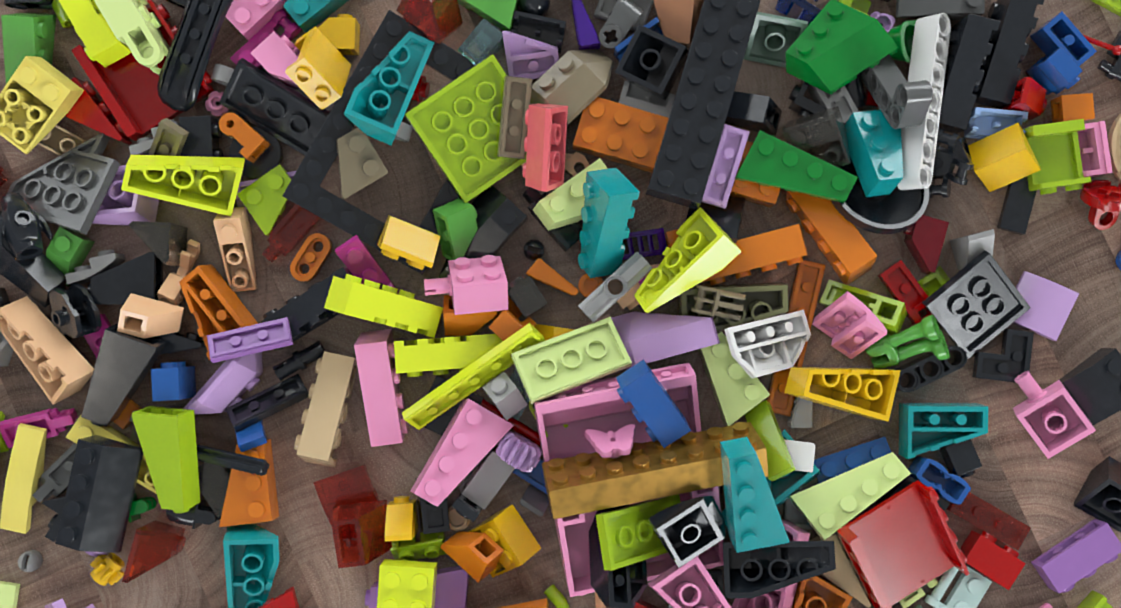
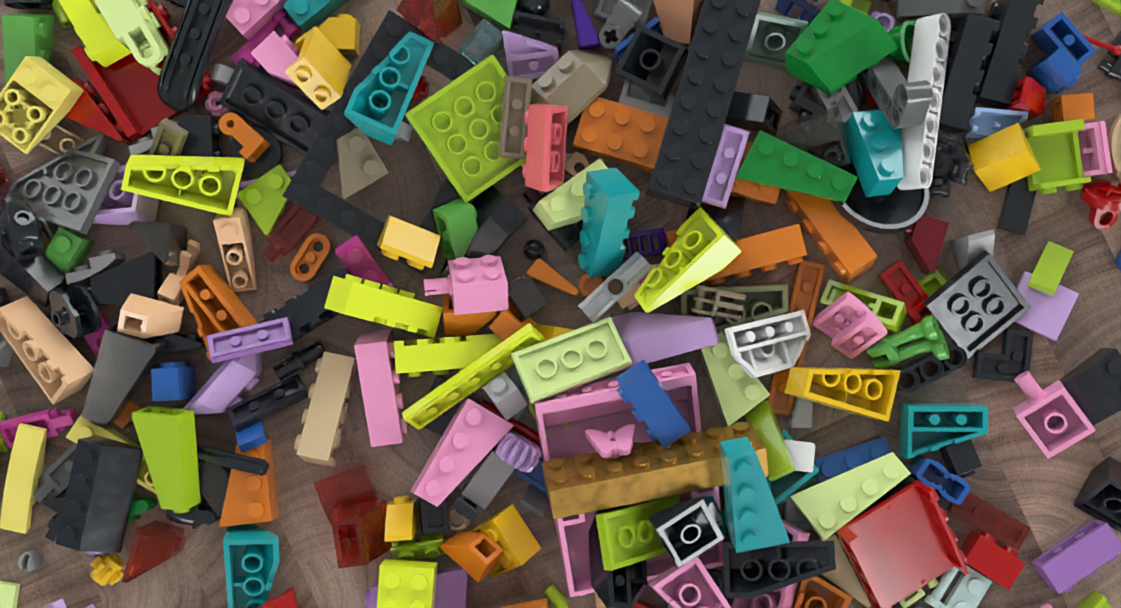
none -> lime tile [1027,241,1074,296]

